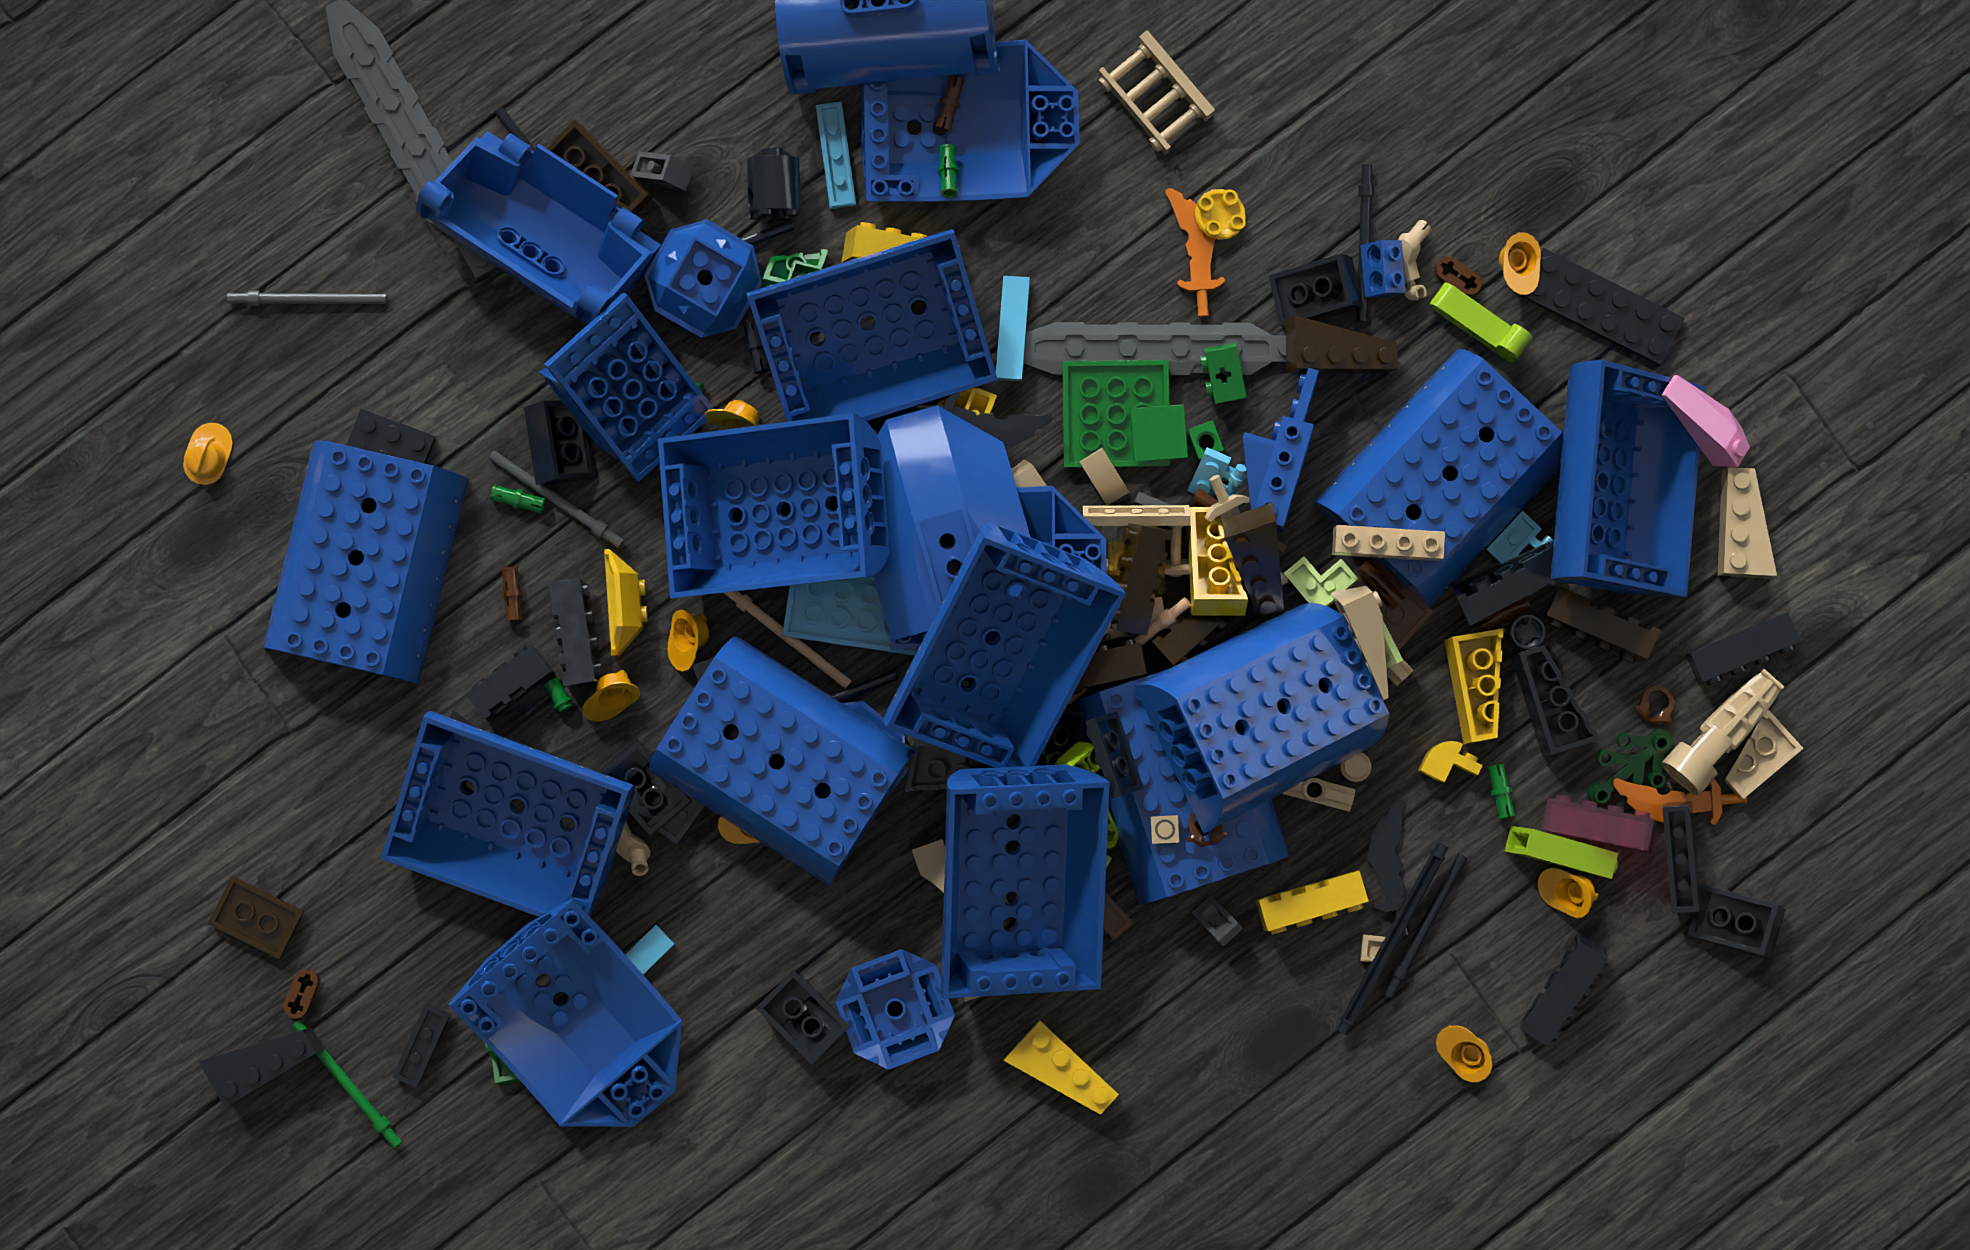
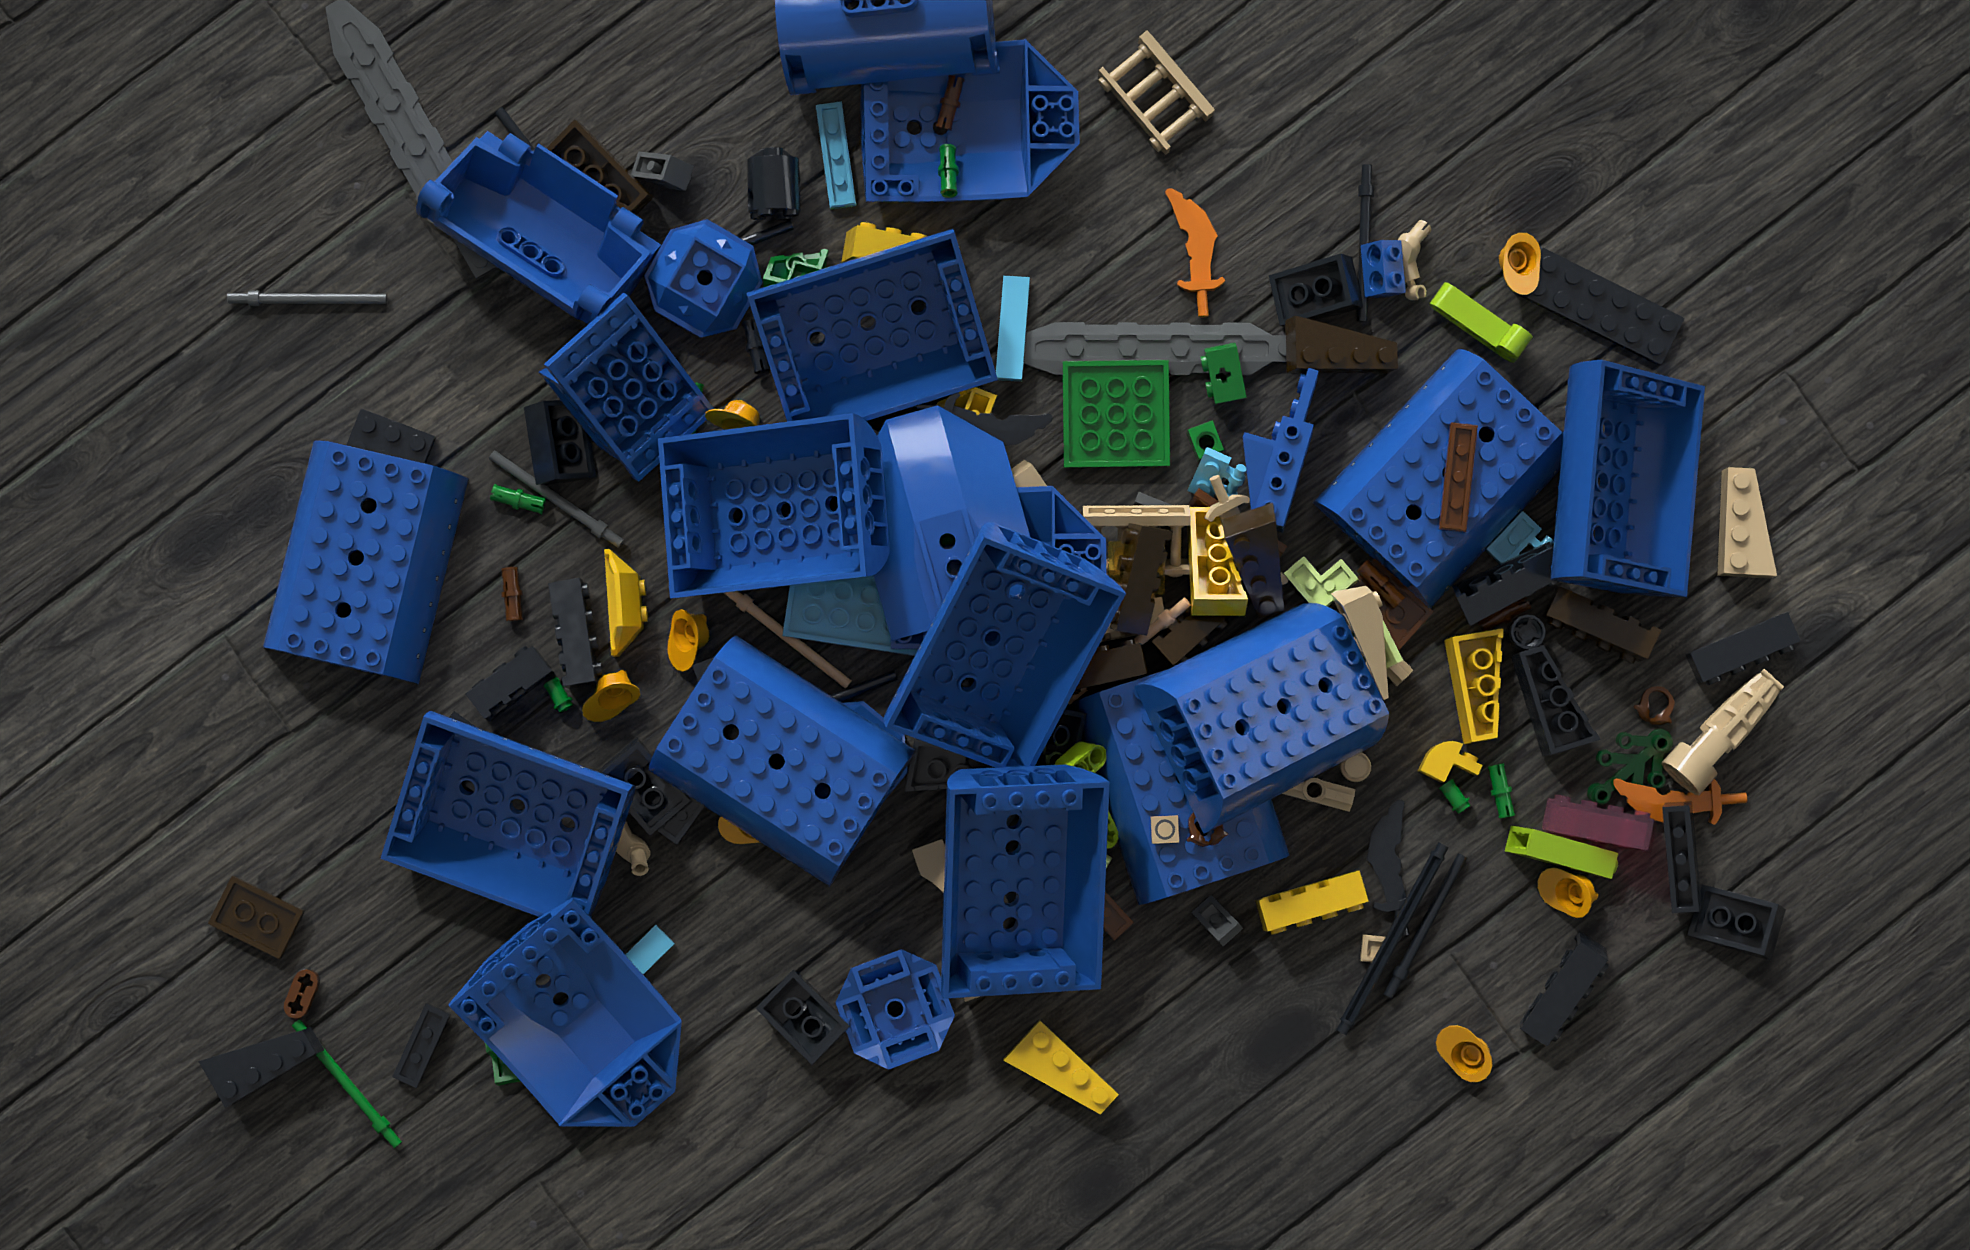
light orange piece [183,423,233,485] -> none
tan slope [1080,448,1129,506] -> none
black plate [1085,712,1144,799] -> none
green tile [1130,404,1188,462] -> none
yellow dish [1195,189,1246,240] -> none
tan brick [1332,525,1445,561] -> none
reddish brown beam [1435,257,1482,297] -> none
bright pink wedge [1662,375,1750,467] -> none
tan wing [1724,709,1803,800] -> none
none -> reddish brown tile [1438,422,1478,533]
none -> green pin [1439,779,1471,814]

